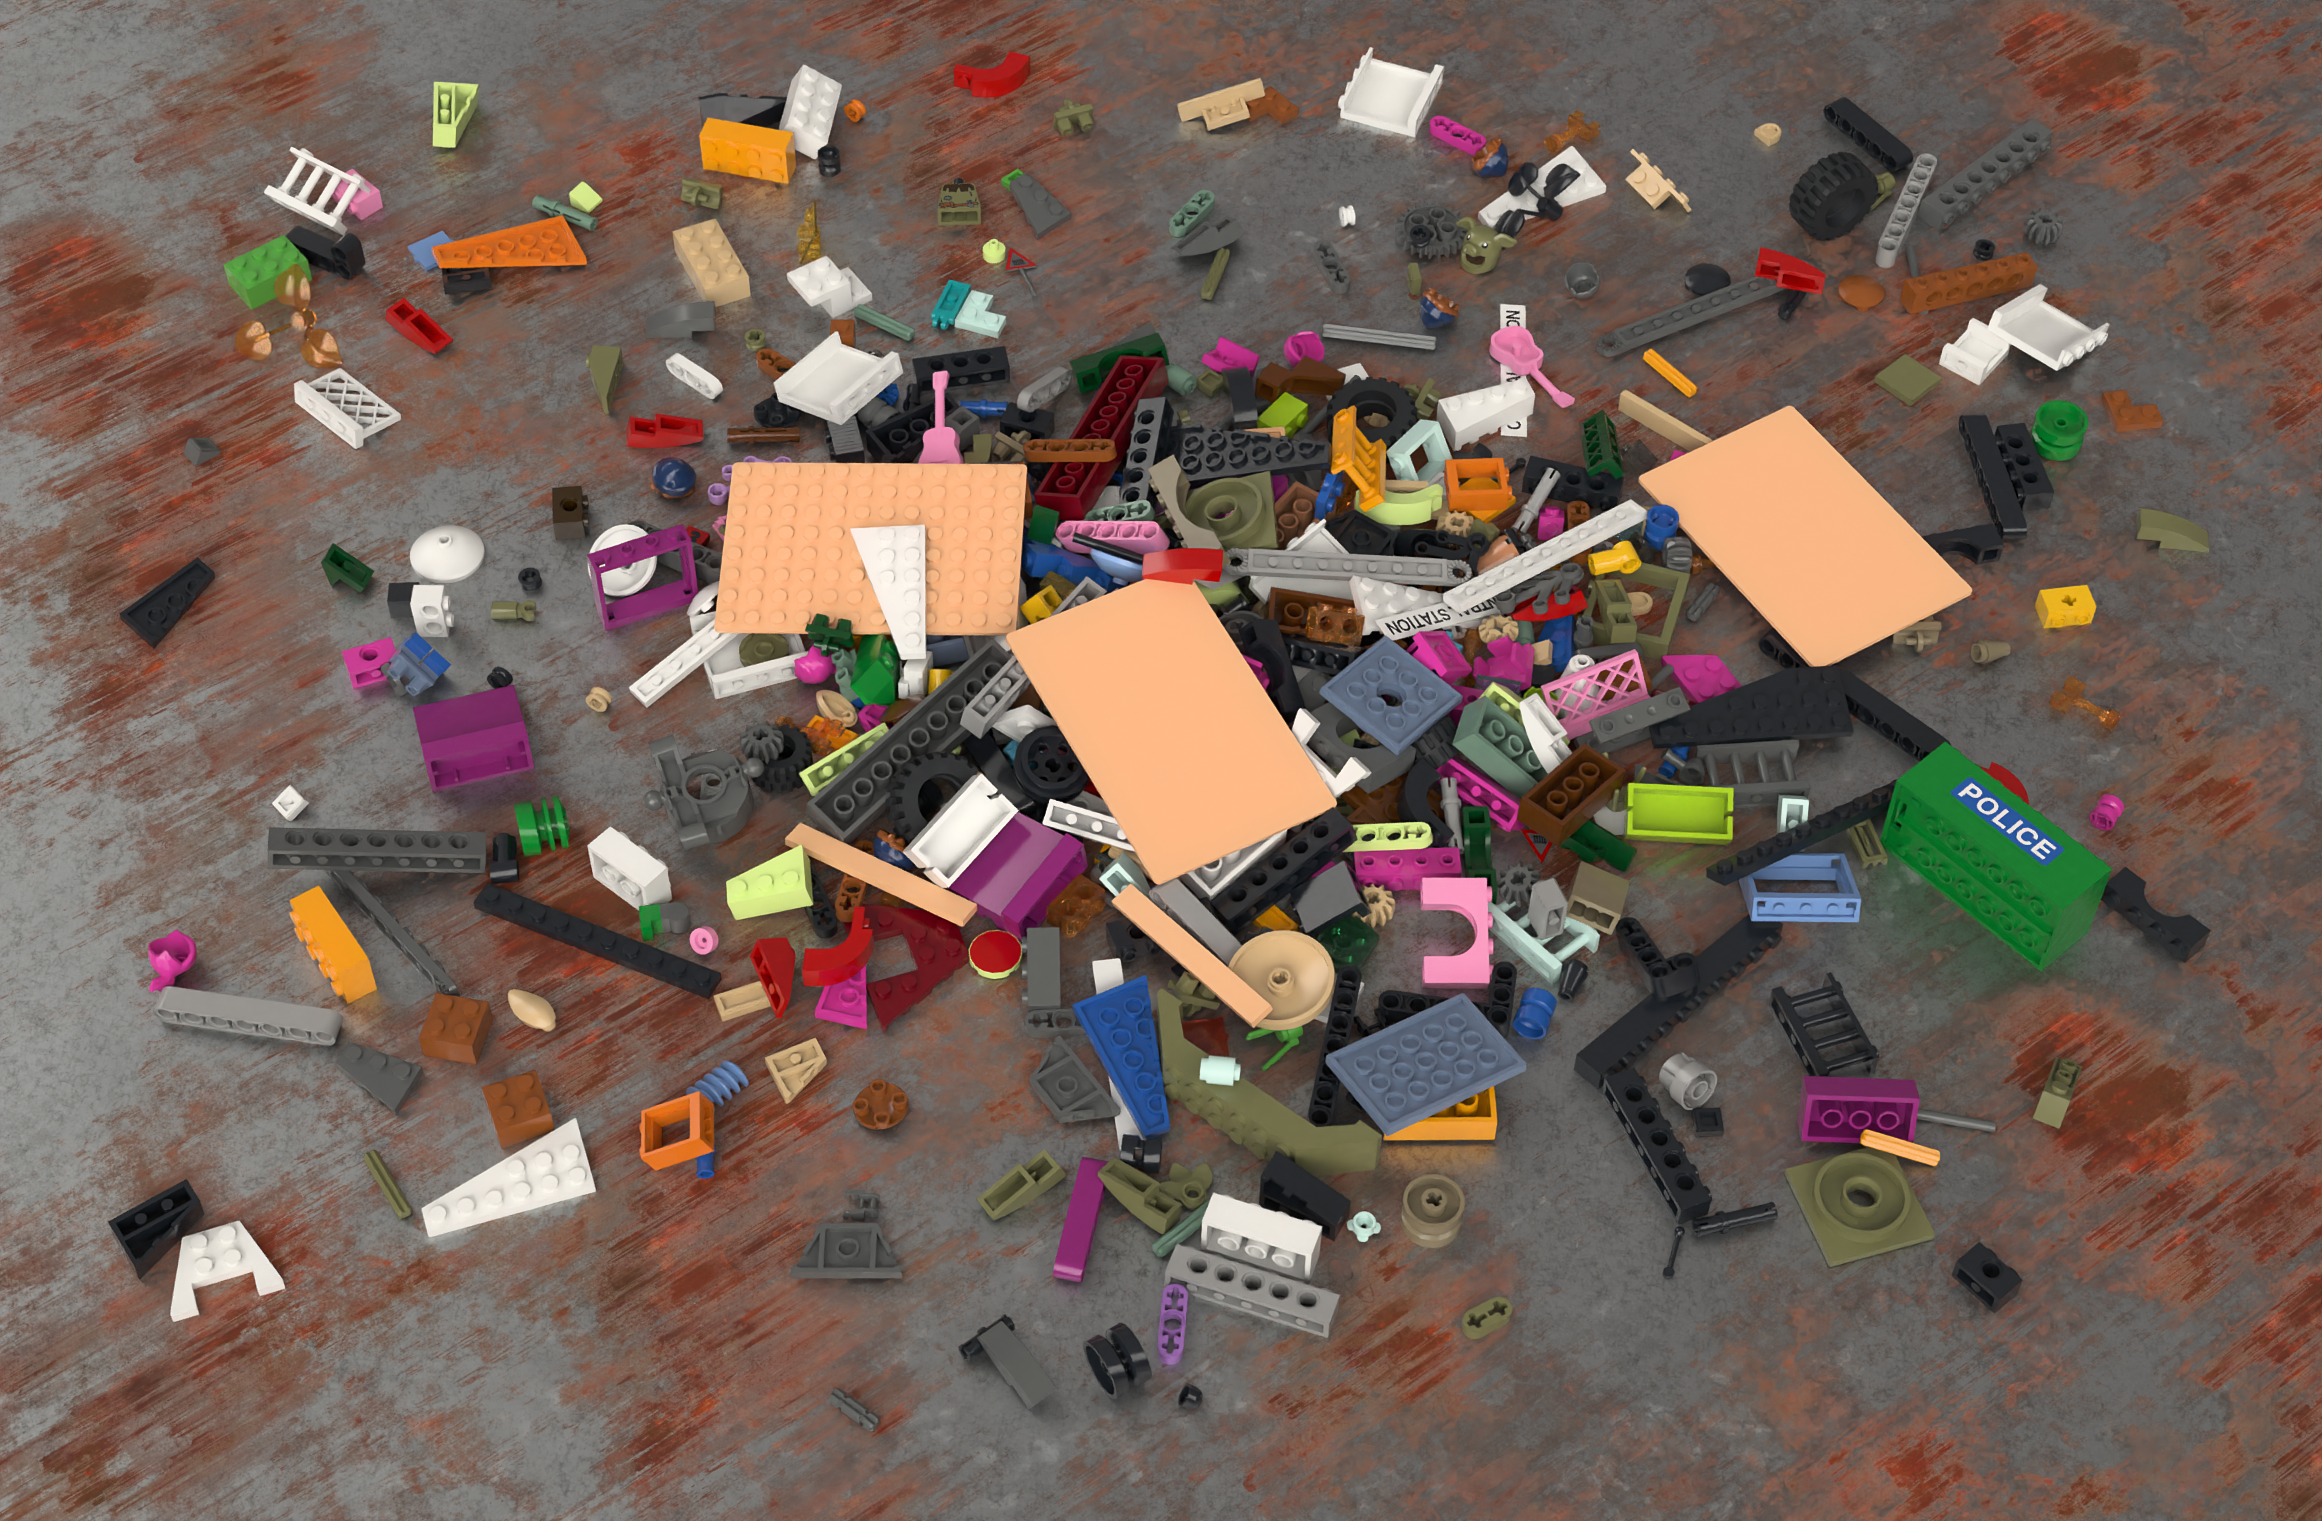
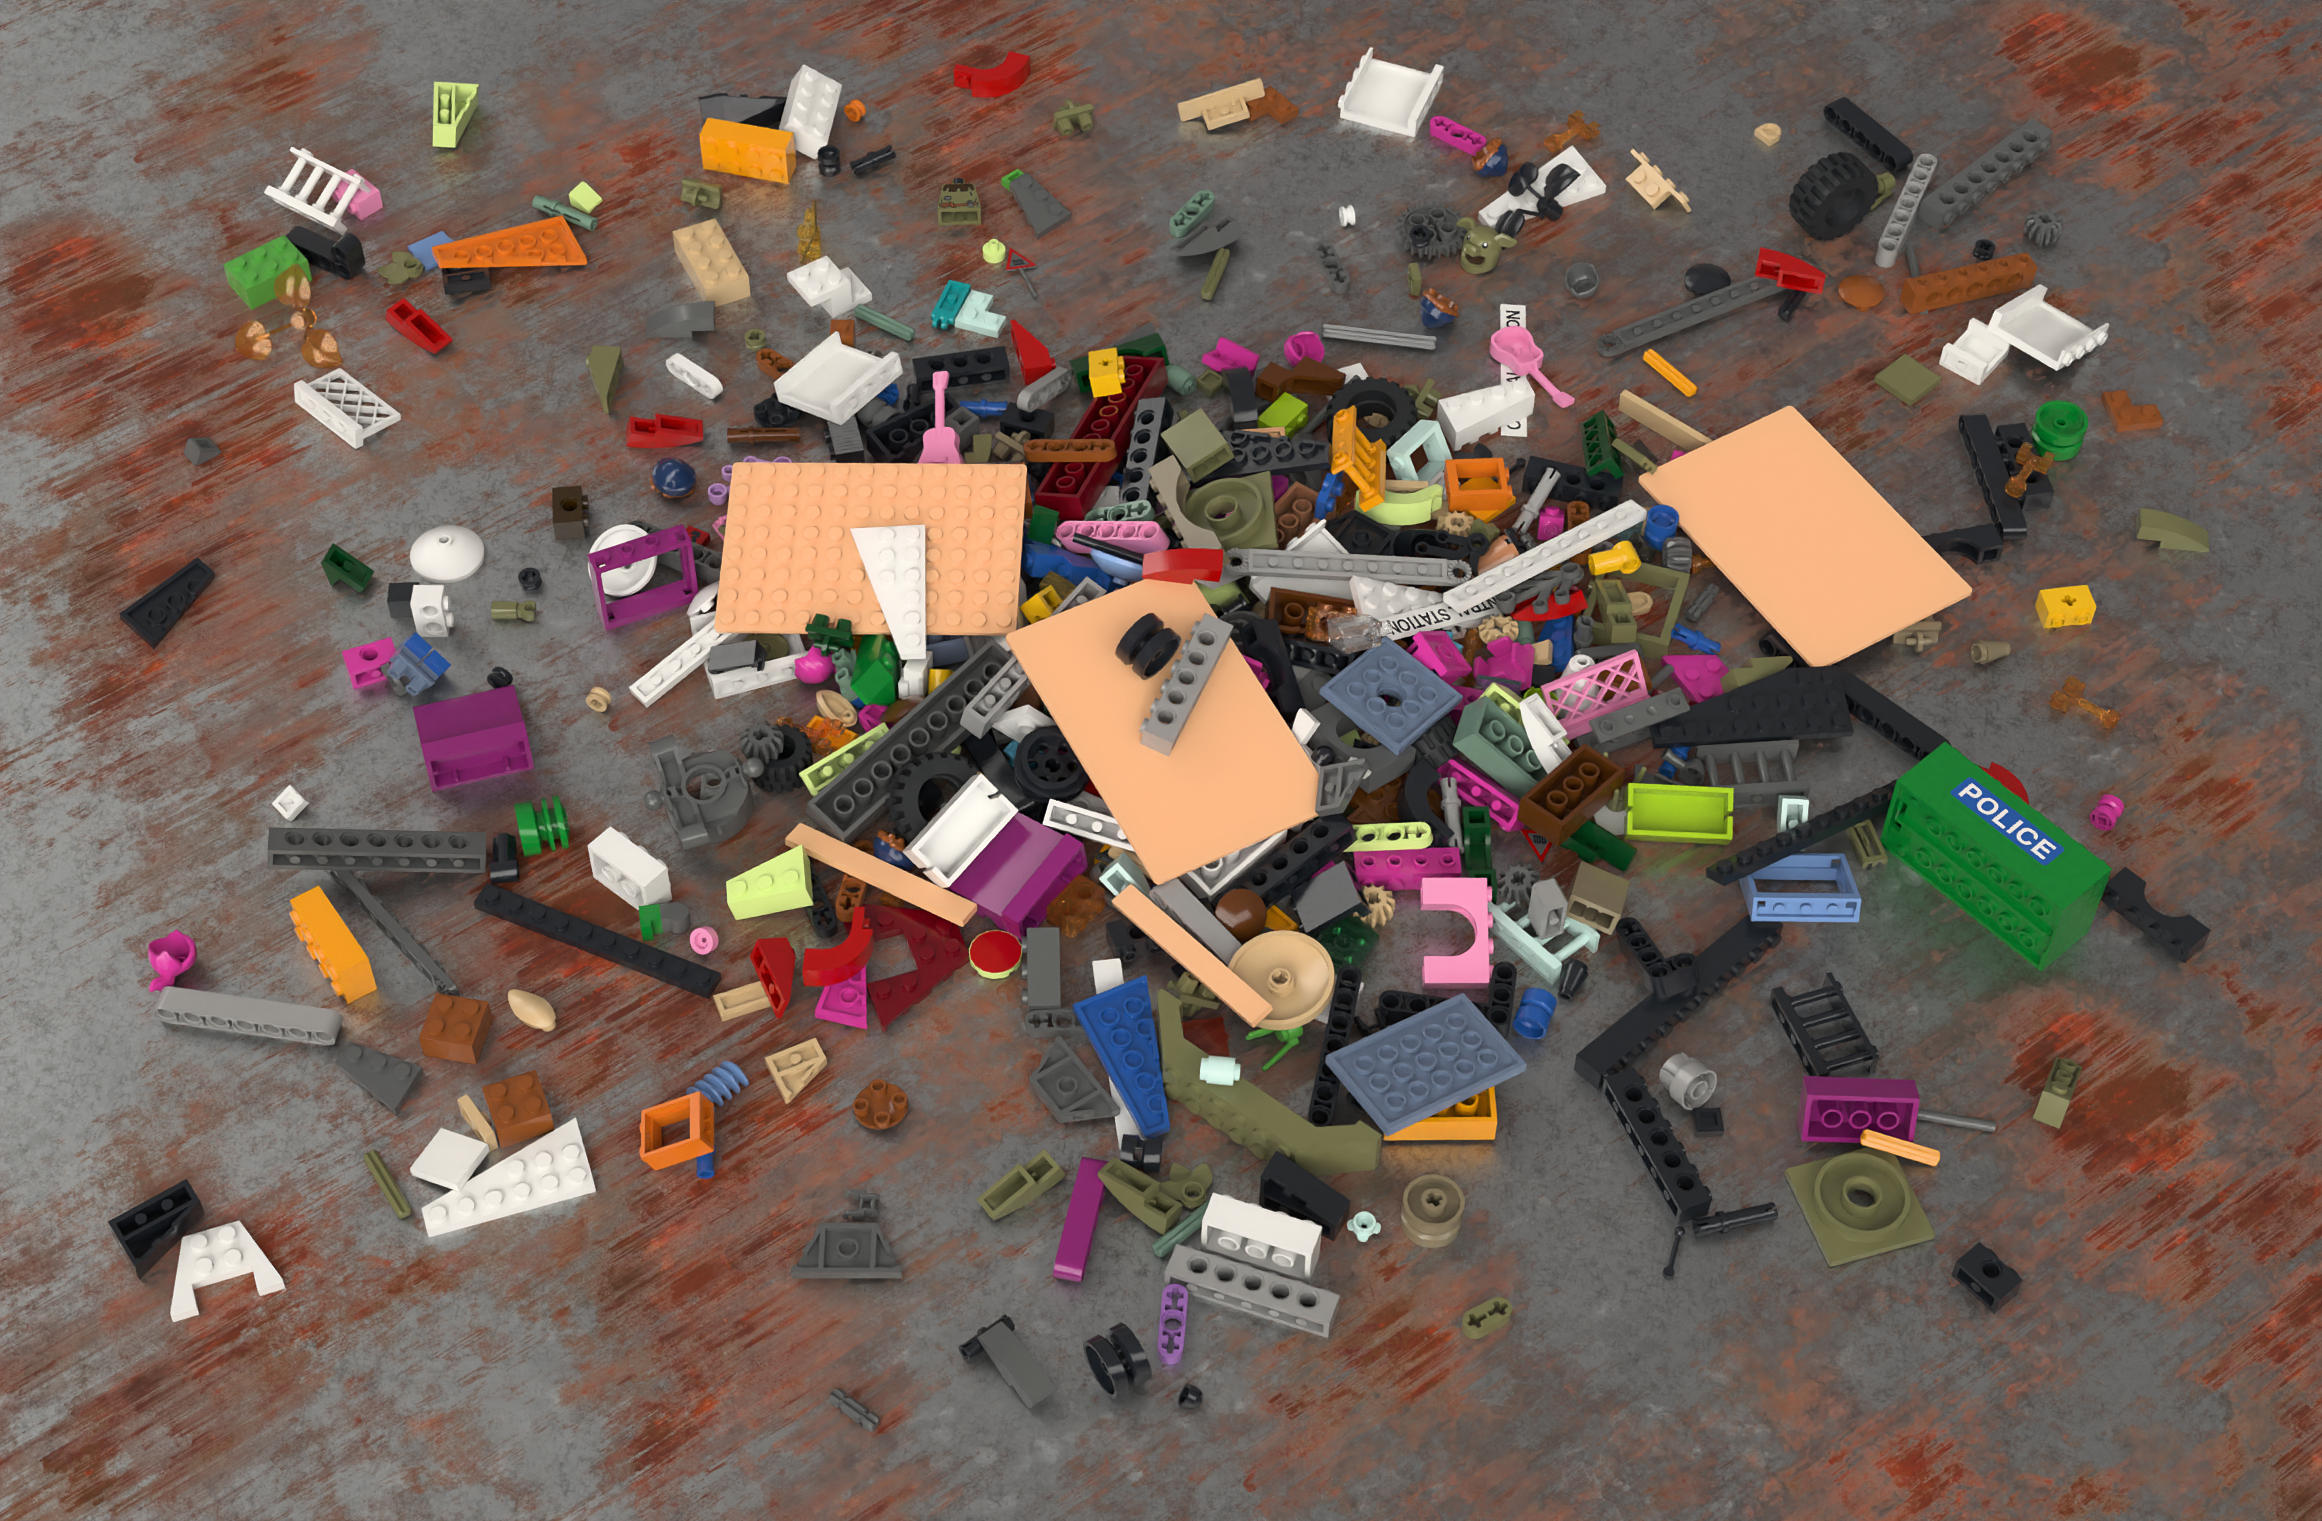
none -> olive plate [378,251,424,284]
none -> white tile [410,1128,490,1192]
none -> tan plate [457,1094,498,1152]
none -> hinge [708,640,767,674]
none -> black pin [850,145,896,175]
none -> red slope [1010,320,1056,386]
none -> yellow brick [1089,347,1126,398]
none -> black wheel [1115,613,1181,680]
none -> light grey brick [1139,613,1233,757]
none -> olive brick [1160,408,1235,483]
none -> reddish brown dish [1214,889,1267,942]
none -> black hinge [1311,745,1334,767]
none -> dark grey wing [1315,758,1370,817]
none -> clear torso [1327,614,1392,654]
none -> olive tile [1611,438,1657,475]
none -> blue pin [1671,623,1721,655]
none -> olive slope [1720,656,1793,693]
none -> clear orange bar [2005,442,2055,498]

